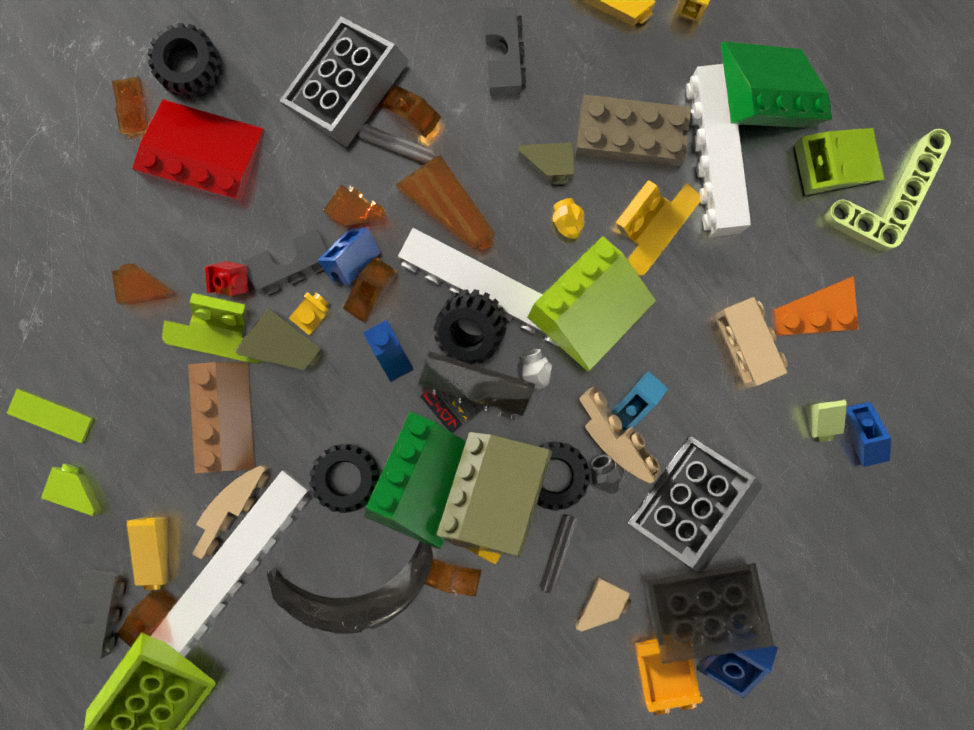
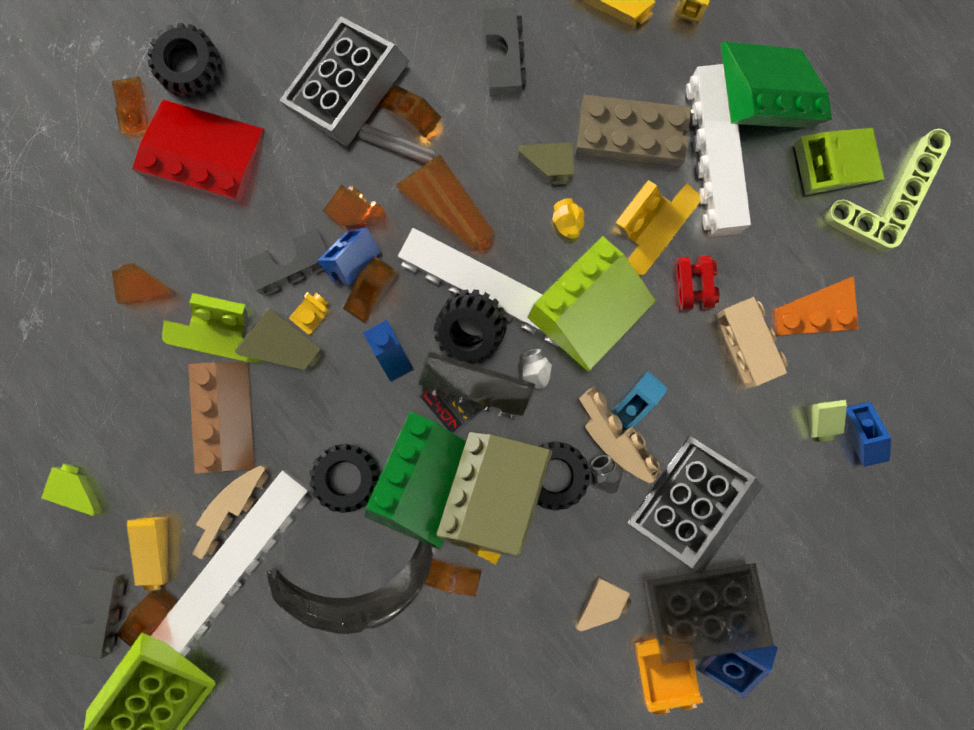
lime tile [6,389,94,443] -> none
red brick [205,261,249,296] -> none
light grey axle [540,514,577,594] -> none
none -> red brick [676,255,720,311]

